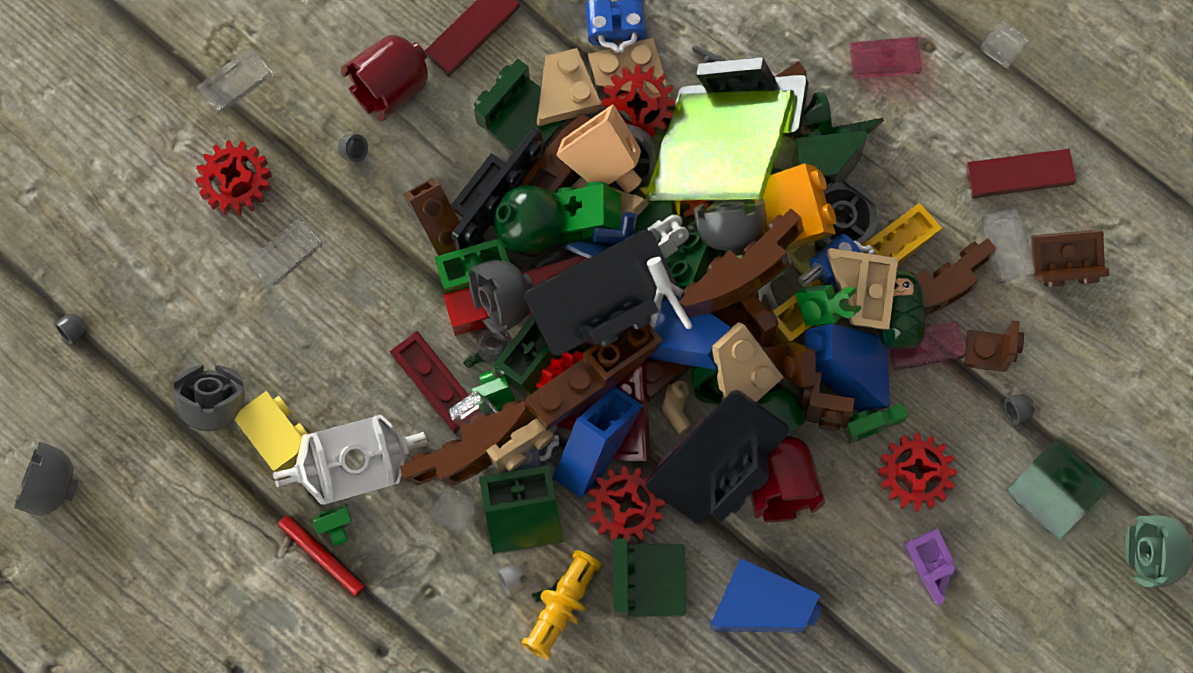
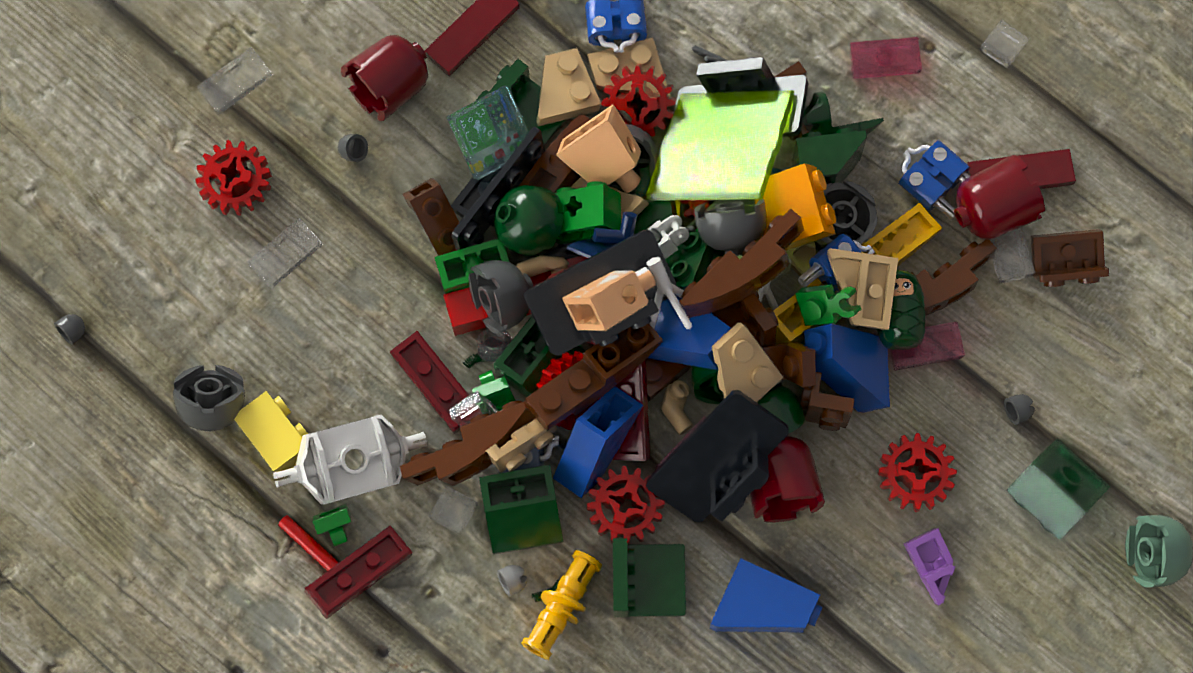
dark grey cylinder [14,441,78,515] -> none
green plate [844,403,909,444] -> none
reddish brown bracket [963,320,1024,372] -> none
none -> dark red tile [304,525,412,619]
none -> clear light blue tile [446,86,529,180]
none -> tan arm [516,255,569,277]
none -> light nougat torso [562,267,656,331]
none -> dark green leg [636,165,651,197]
none -> blue piece [898,140,971,221]
none -> dark red cylinder [954,155,1045,240]

